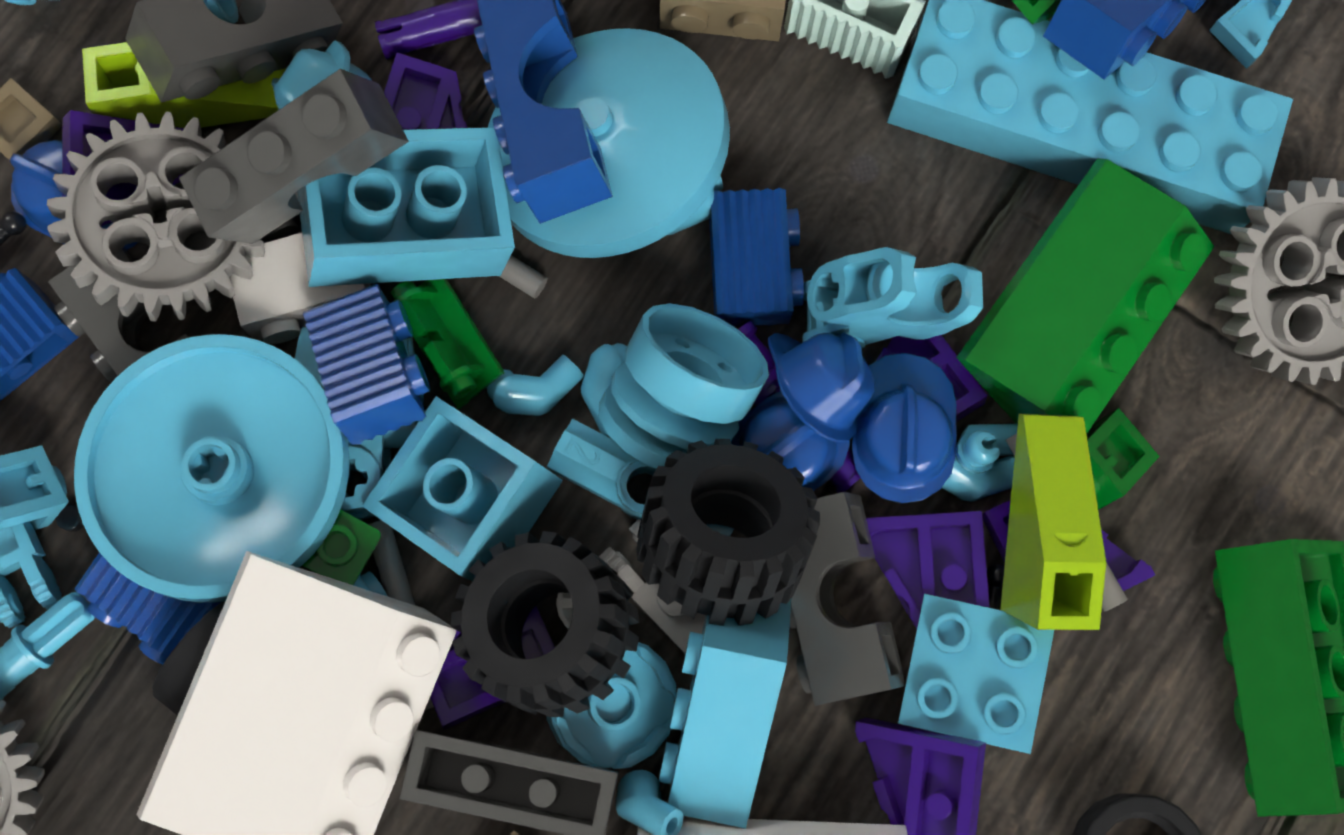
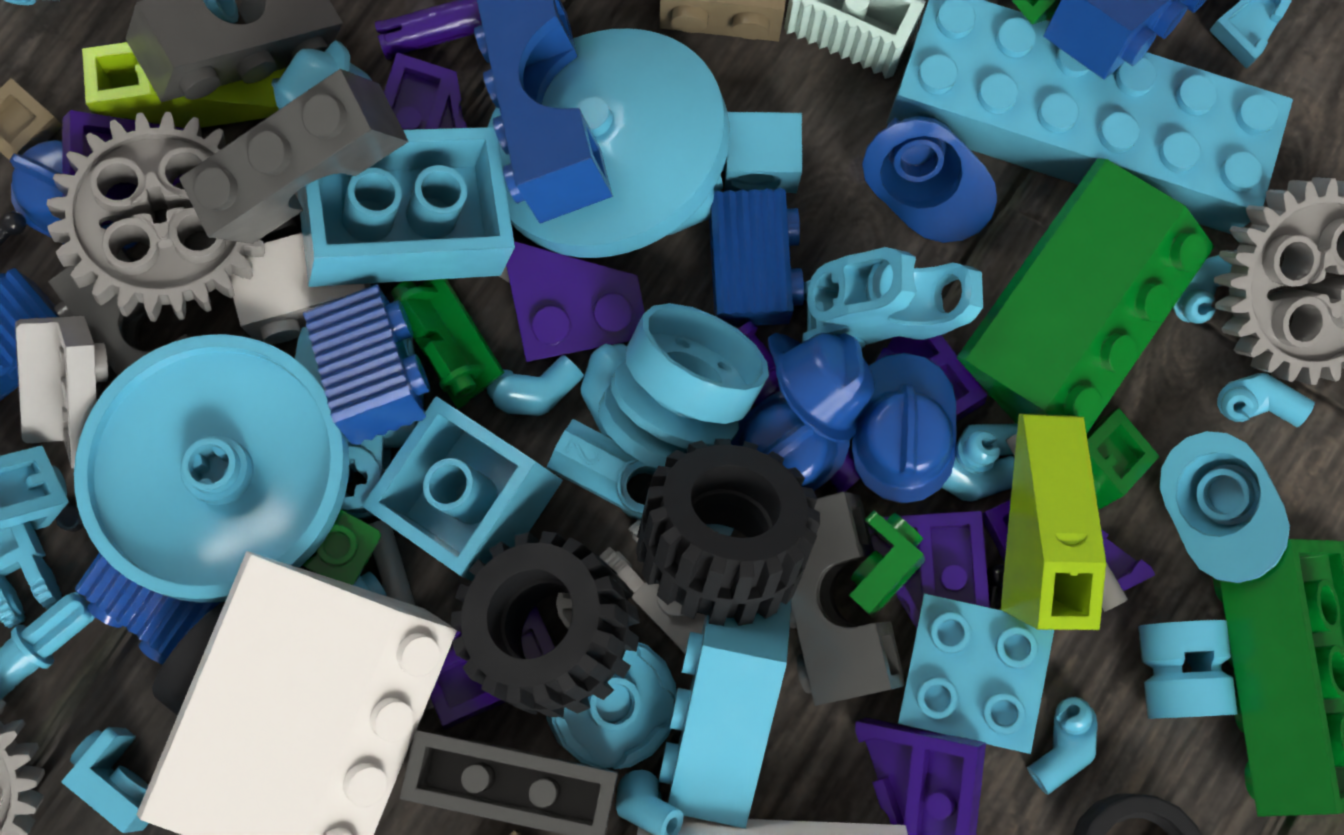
none -> light grey bracket [15,316,108,468]
none -> medium azure bracket [61,727,149,833]
none -> dark purple wing [506,242,645,362]
none -> medium azure brick [722,112,802,193]
none -> green bracket [849,510,925,618]
none -> blue piece [862,116,997,243]
none -> medium azure arm [1027,697,1098,795]
none -> medium azure wheel [1138,620,1237,719]
none -> medium azure piece [1160,431,1290,583]
none -> medium azure arm [1173,250,1237,324]
none -> medium azure arm [1217,373,1315,427]

